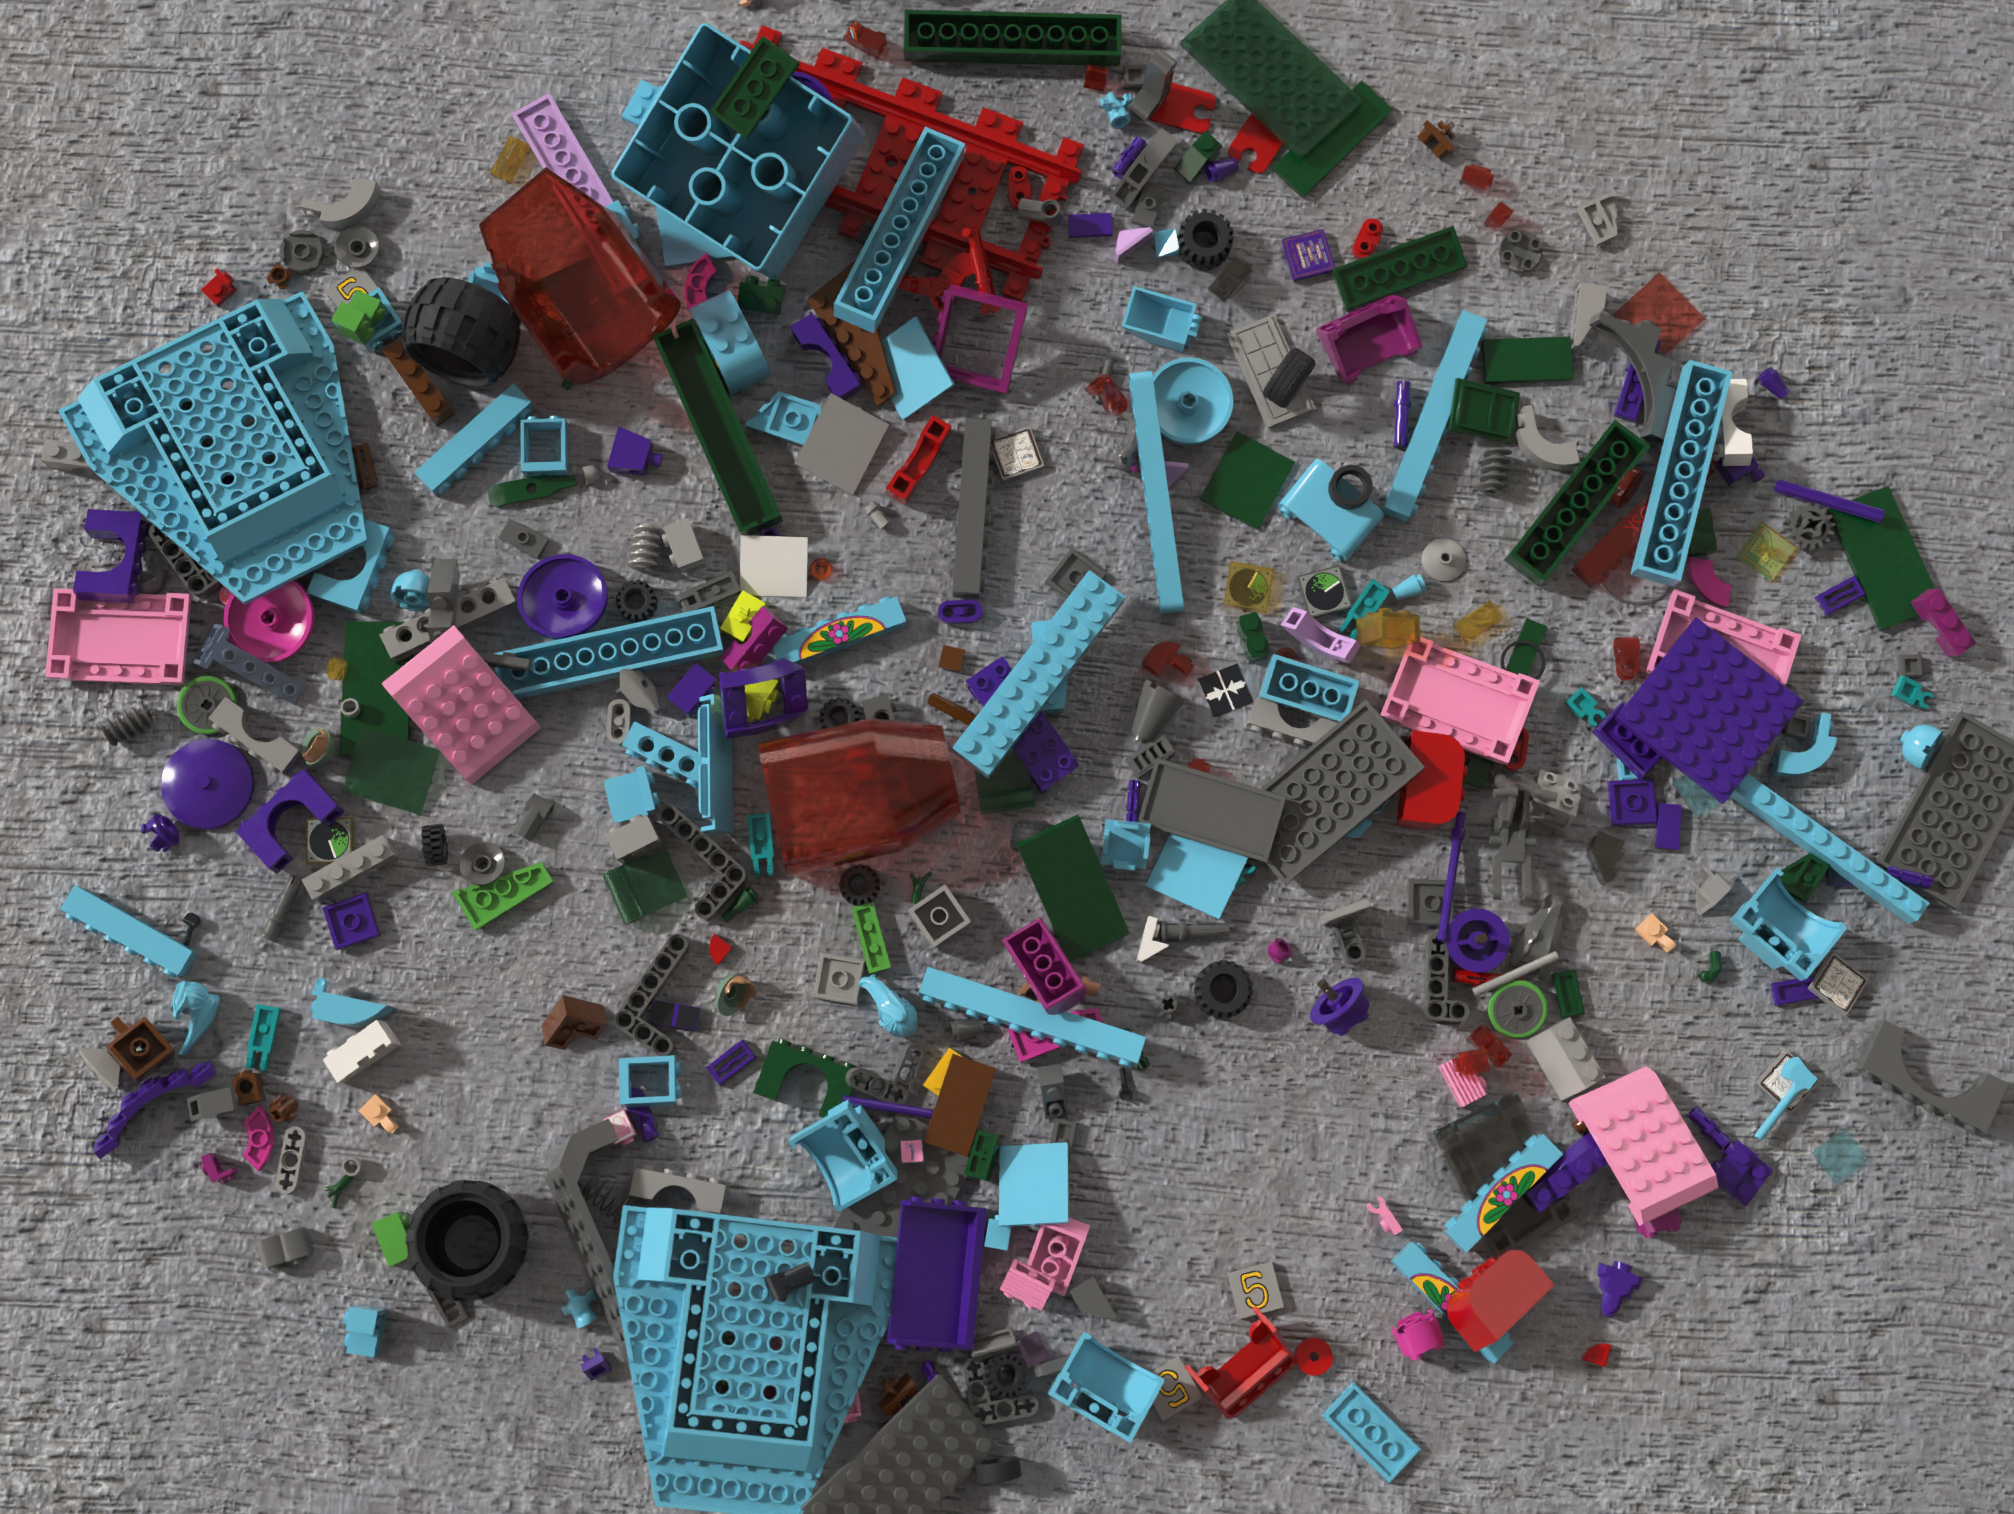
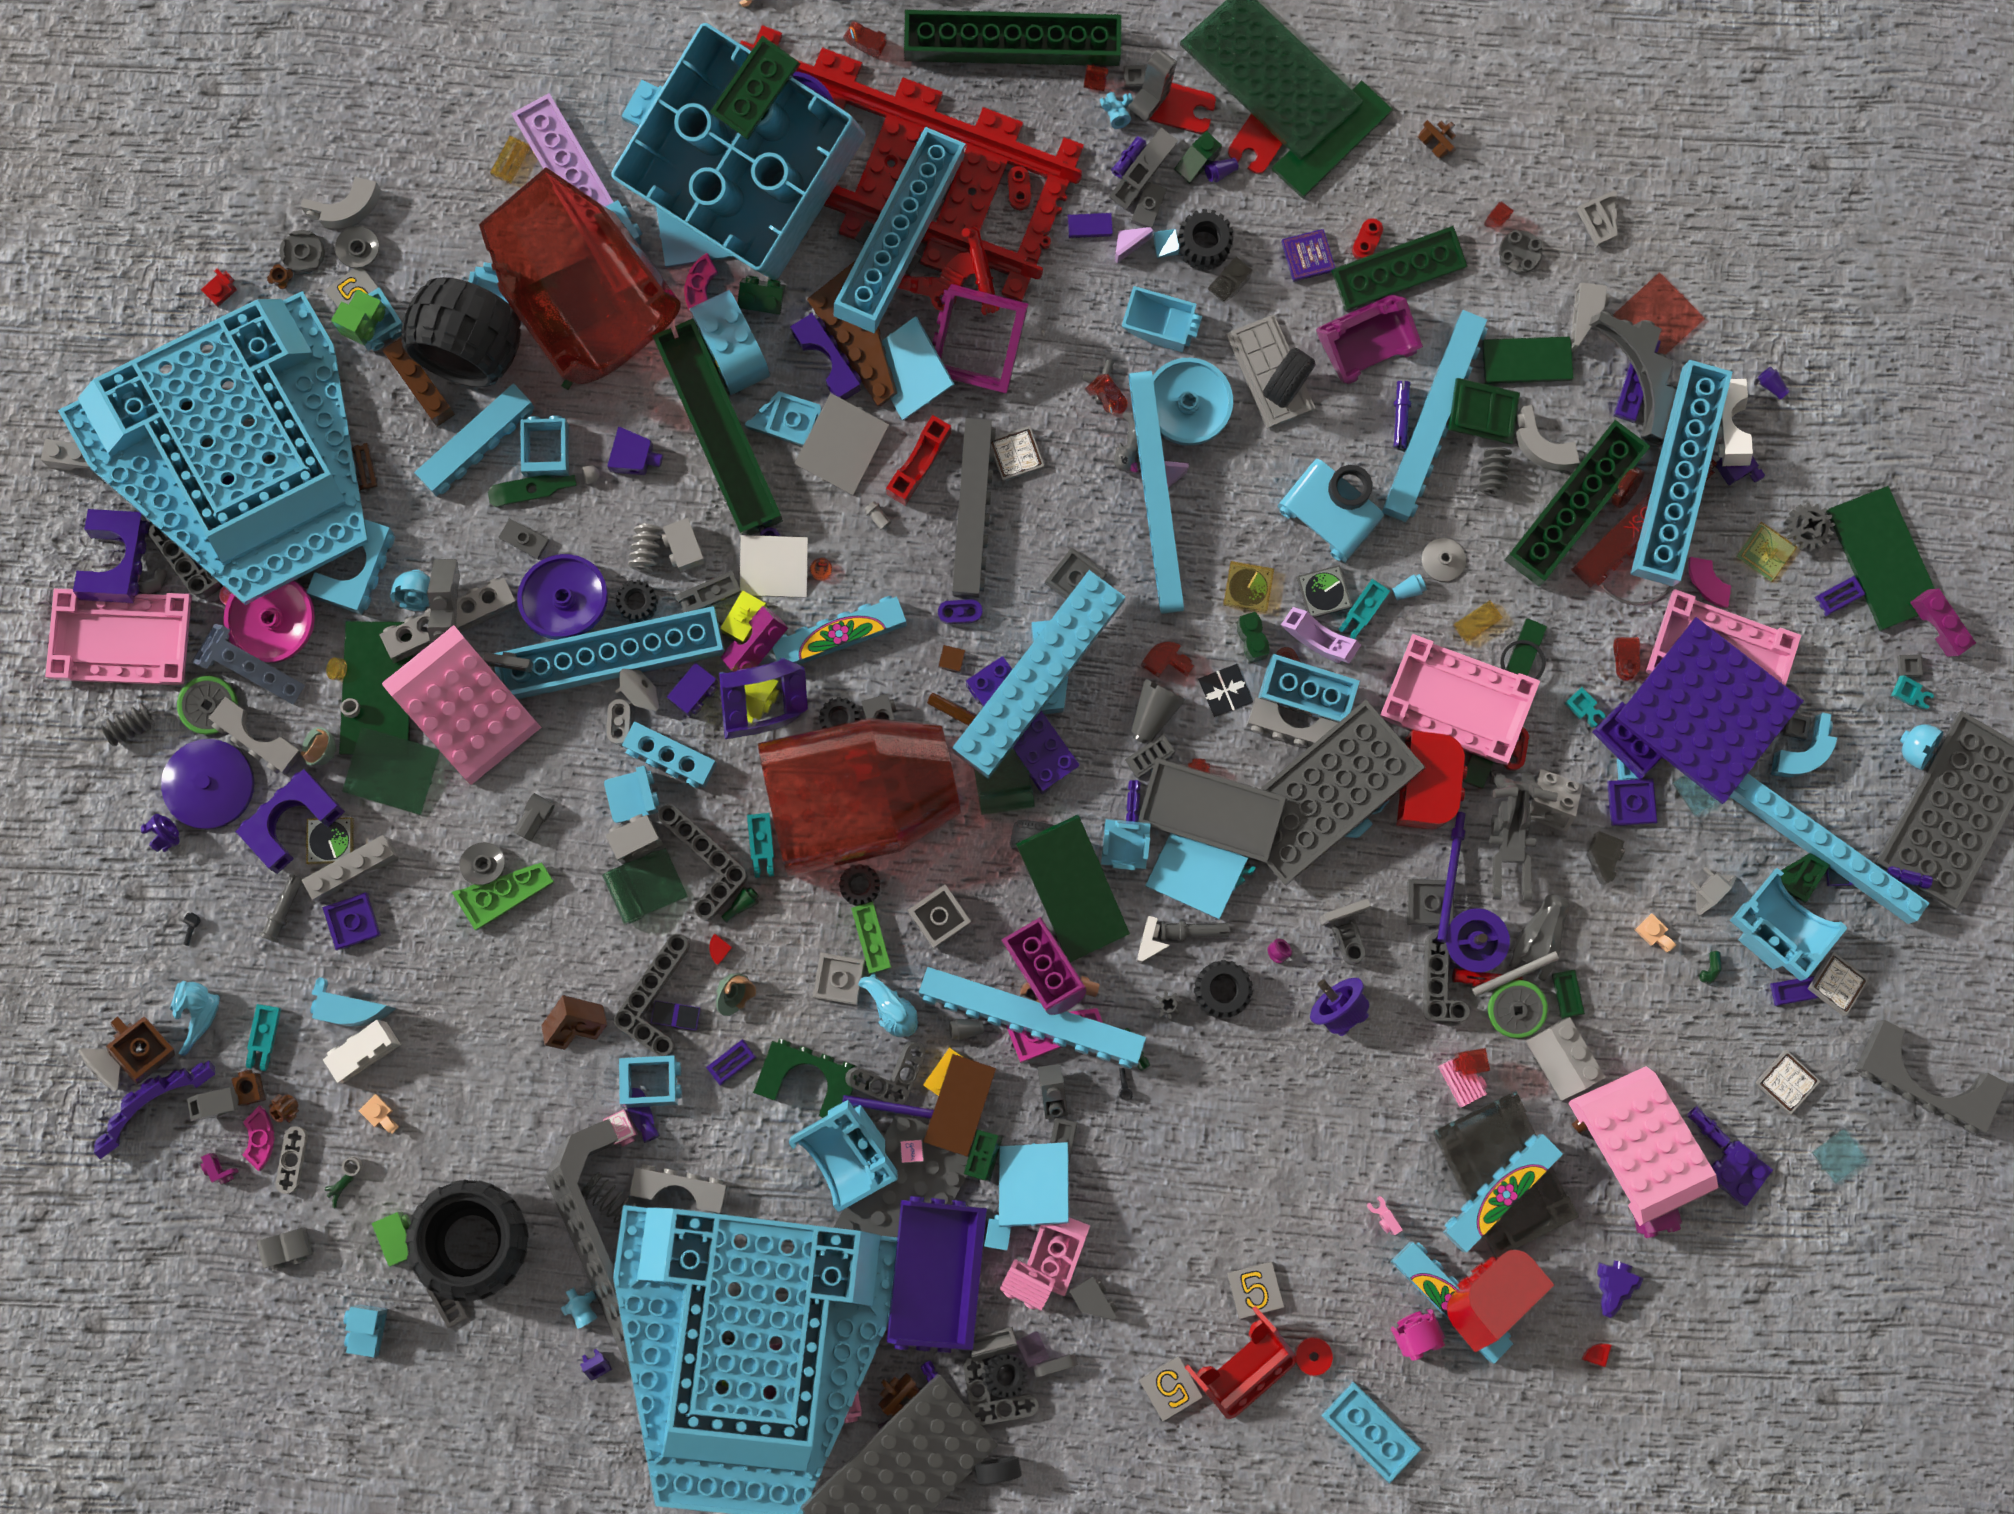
medium azure brick [60,885,199,978] -> none
black tyre [421,824,448,866] -> none
medium azure slope [698,694,734,834] -> none
black piece [764,1262,815,1301] -> none
dark green bar [909,871,932,904] -> none
dark grey piece [1017,199,1063,227] -> none
medium azure piece [1047,1332,1165,1443] -> none
dark green piece [1200,431,1295,530] -> none
clear yellow brick [1356,608,1420,649] -> none
clear red brick [1460,164,1494,190] -> none
clear red leg [1466,1025,1512,1069] -> none
dark purple piece [1525,1132,1608,1213] -> none
dark purple tile [1655,803,1682,850] -> none
dark green brick [1687,508,1717,557] -> none
medium azure piece [1754,1057,1818,1141] -> none
dark purple axle [1774,479,1885,522] -> none

